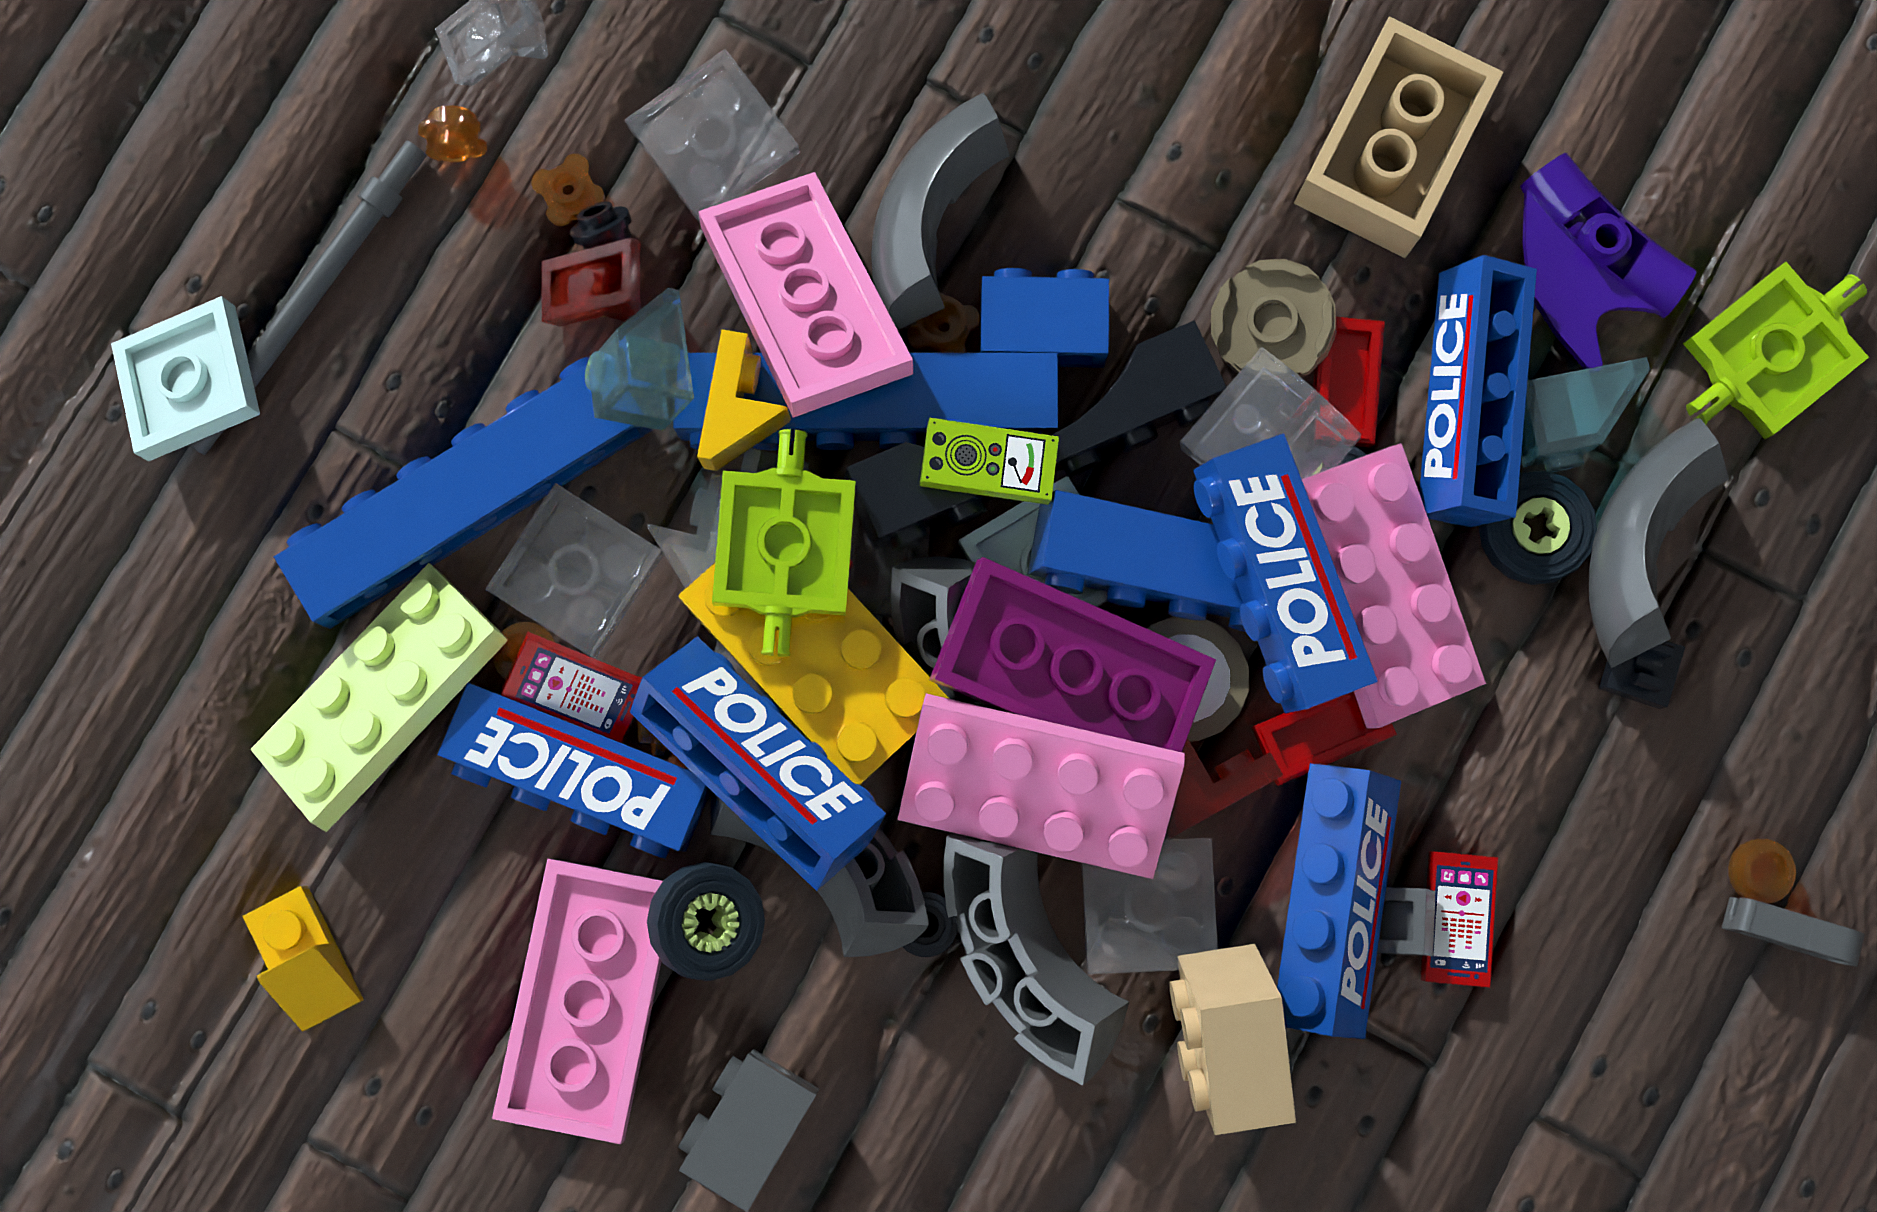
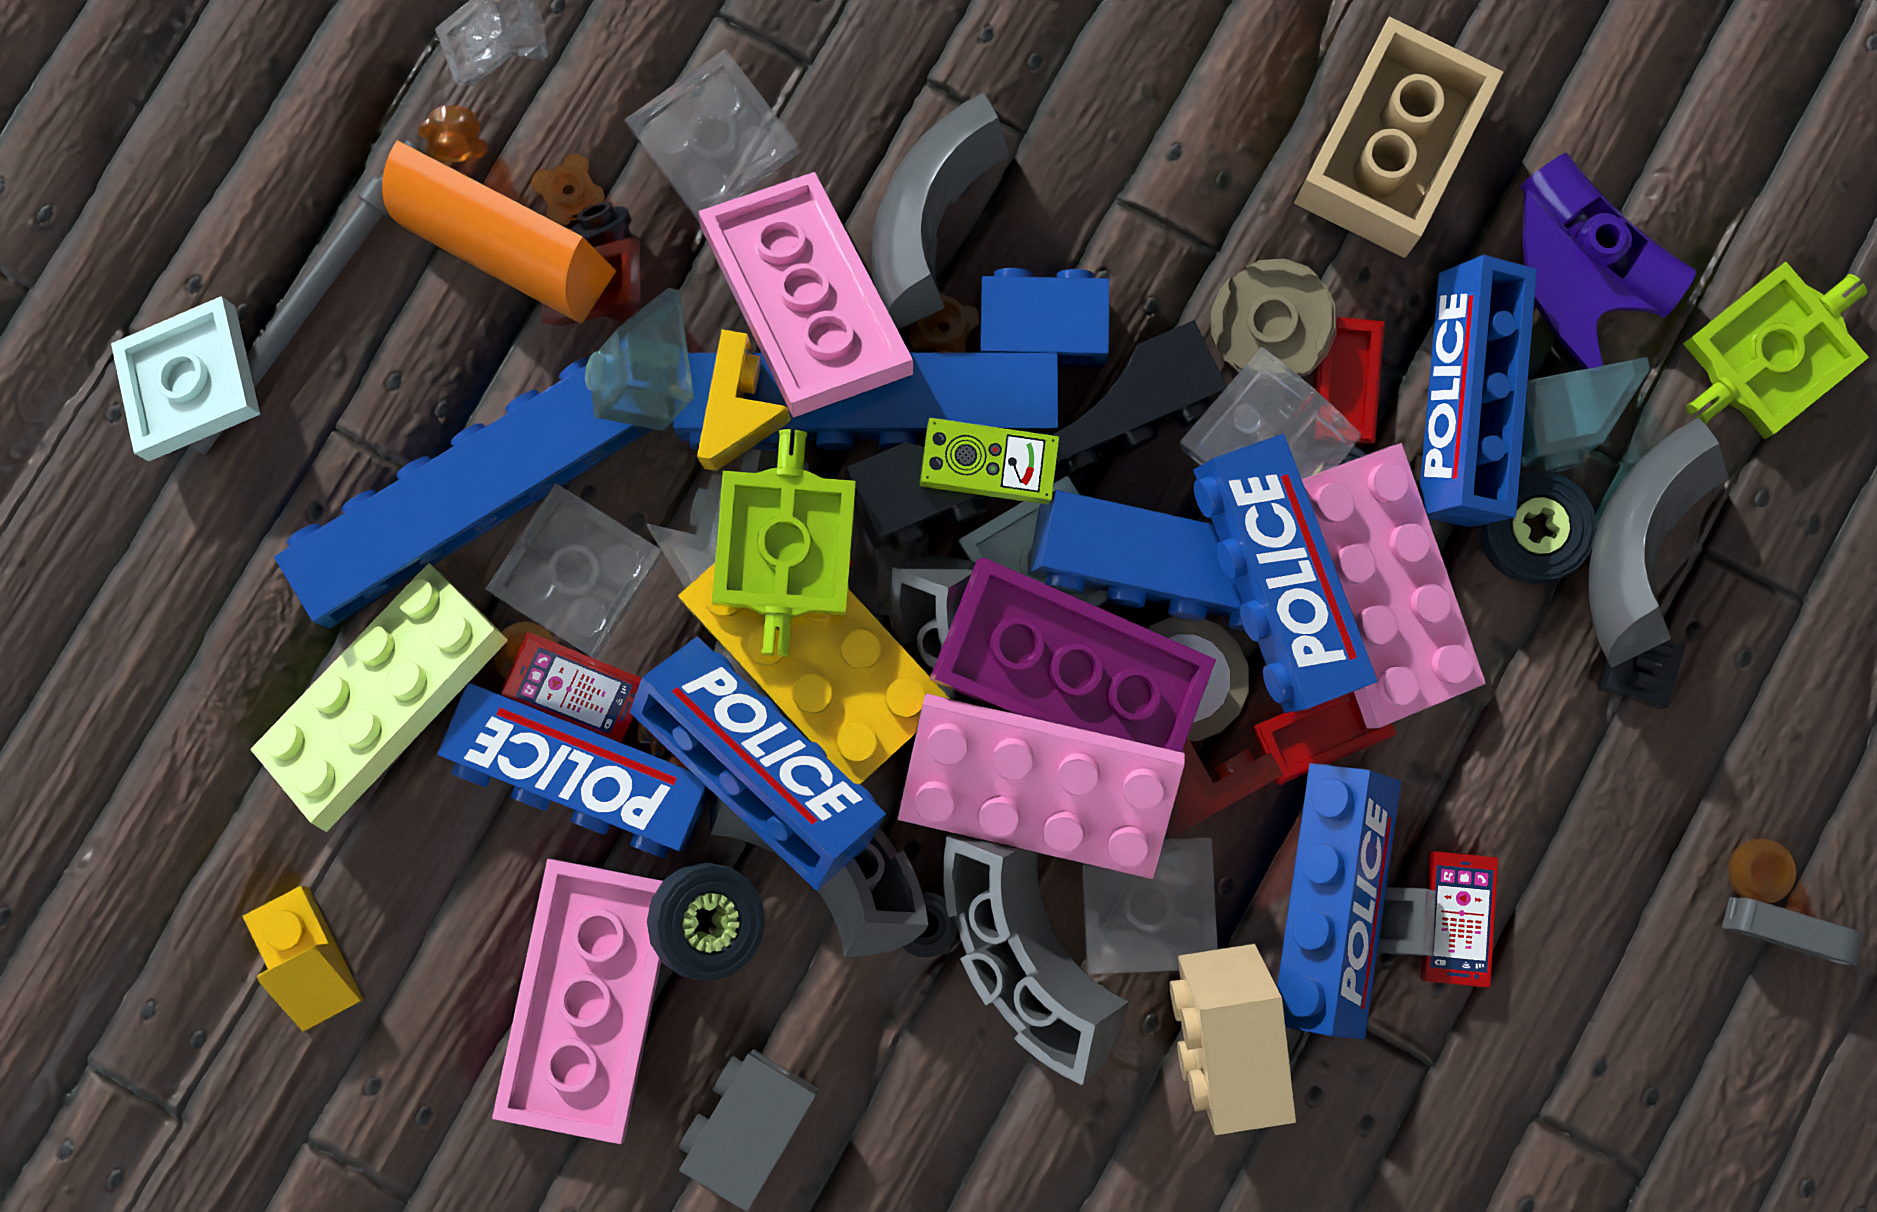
none -> orange brick [382,140,616,324]

